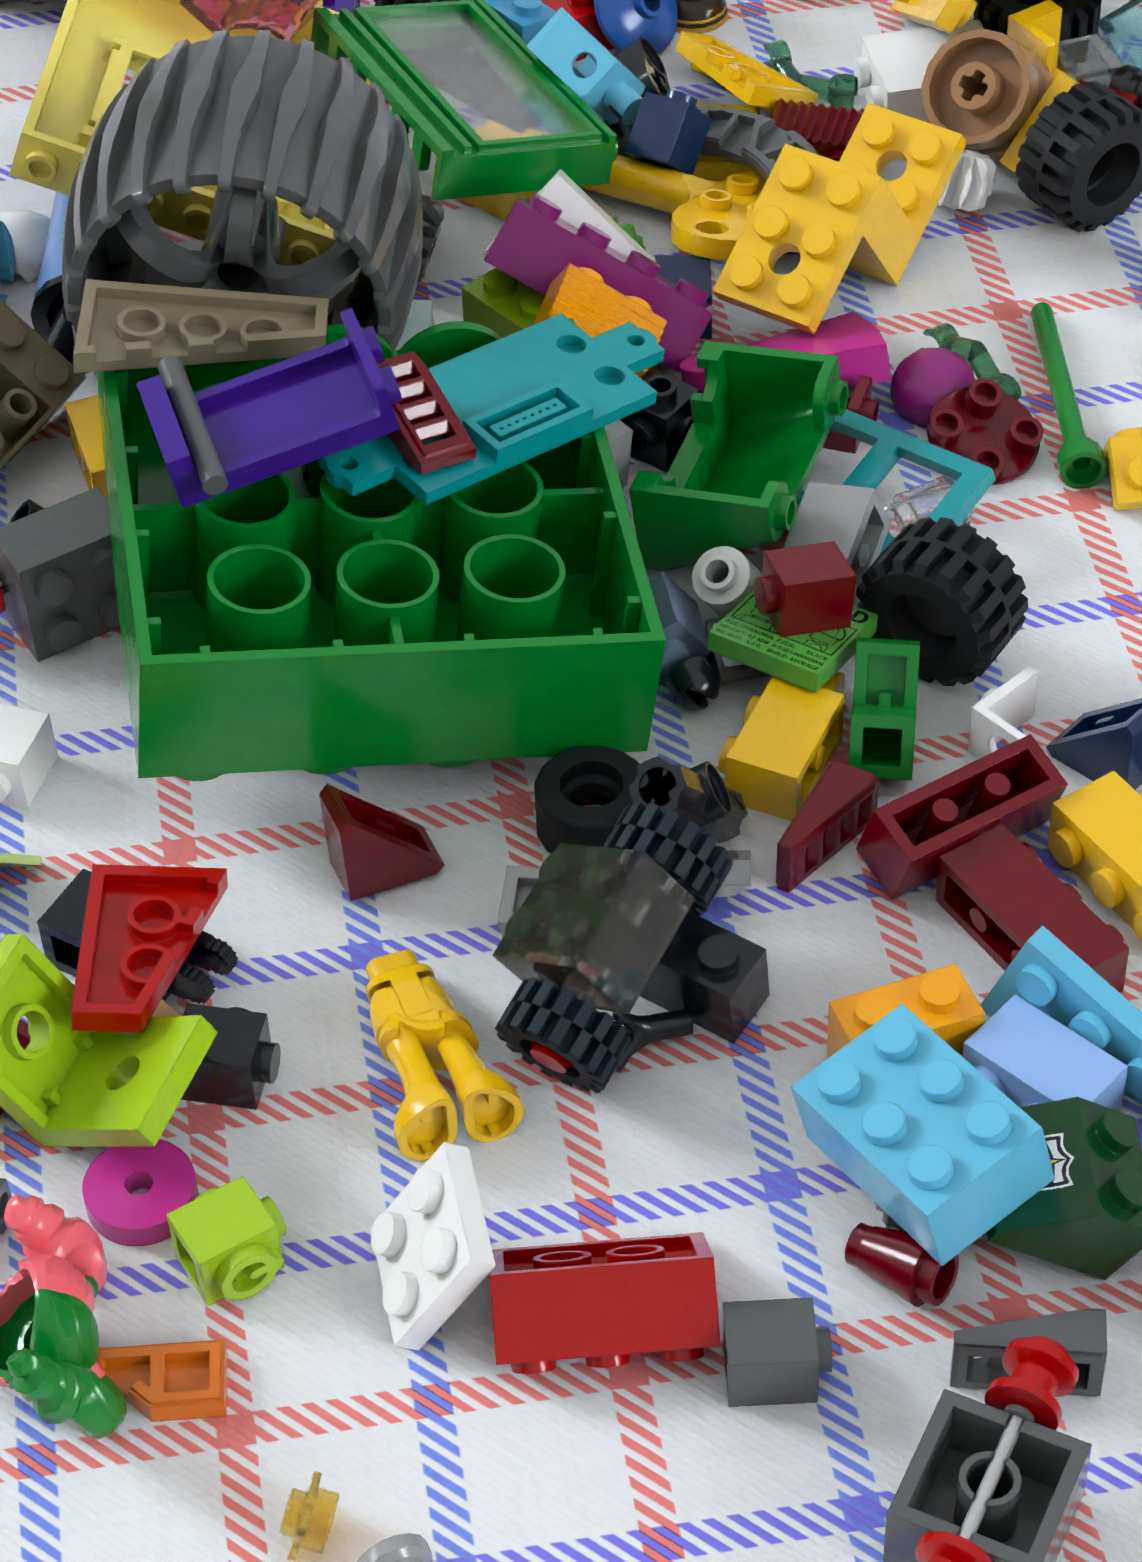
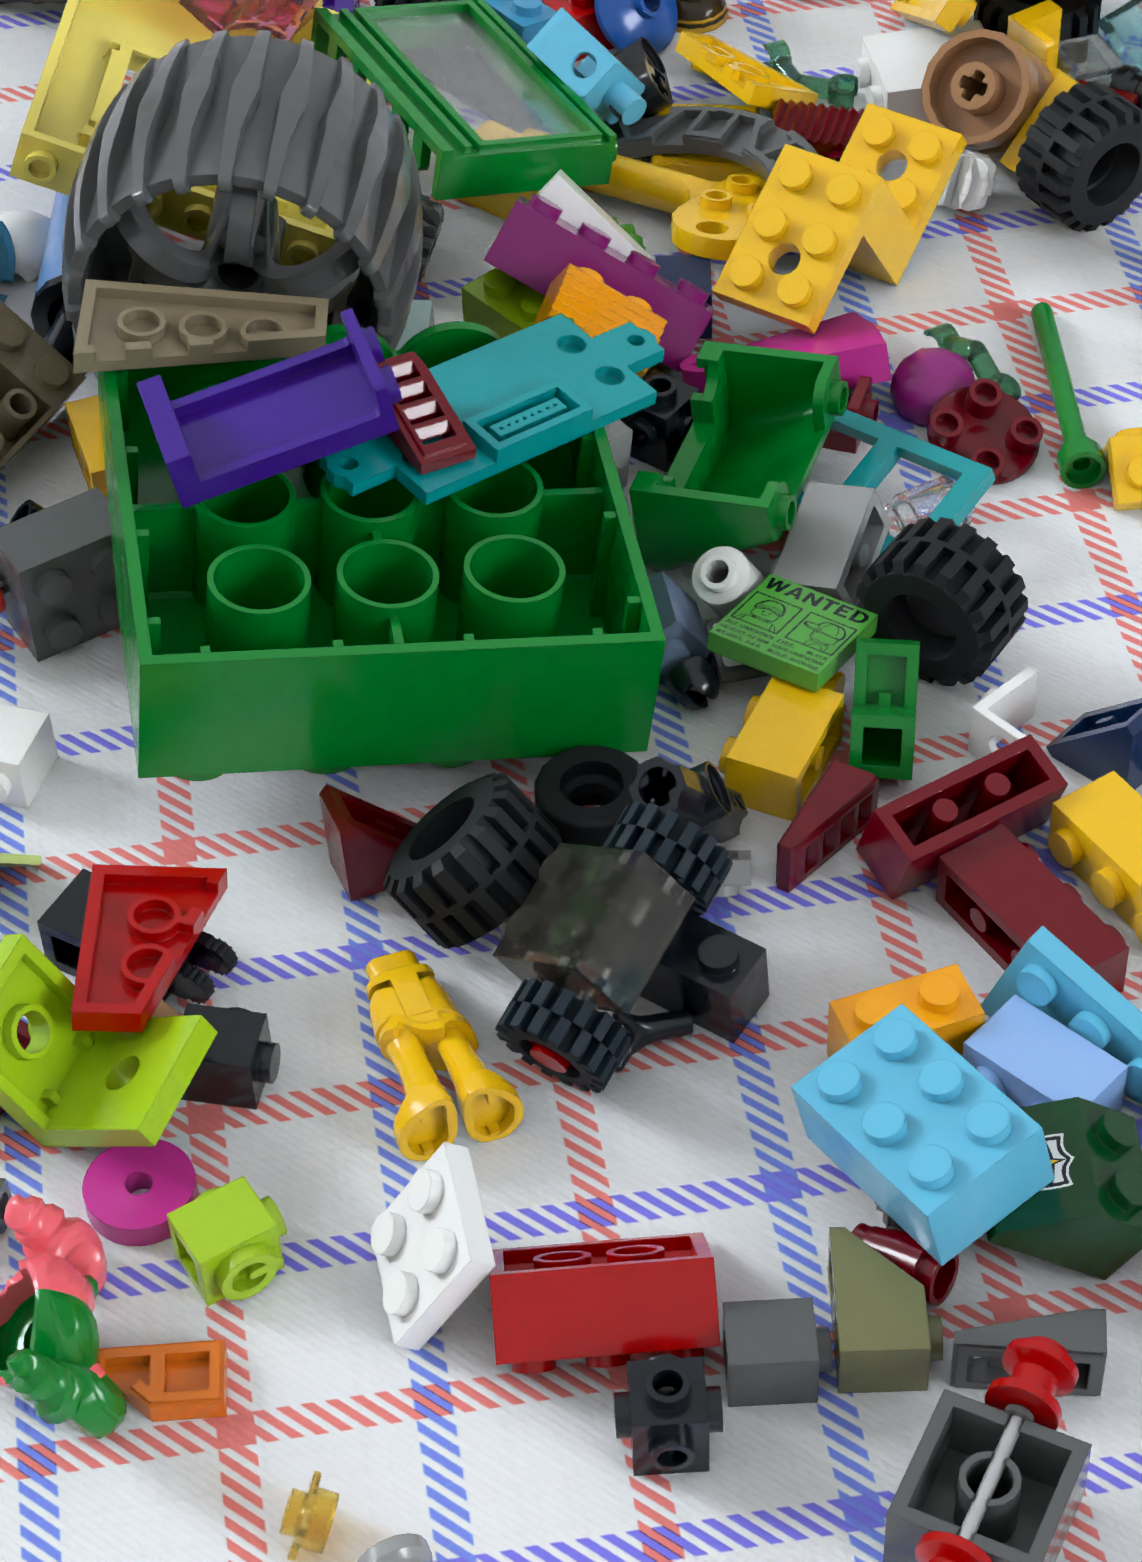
dark grey bar [158,355,228,496] -> none
dark blue brick [624,89,712,175] -> none
dark red brick [754,541,856,637] -> none
none -> black tyre [383,773,562,949]
none -> black brick [613,1354,723,1476]
none -> olive slope [827,1227,943,1393]

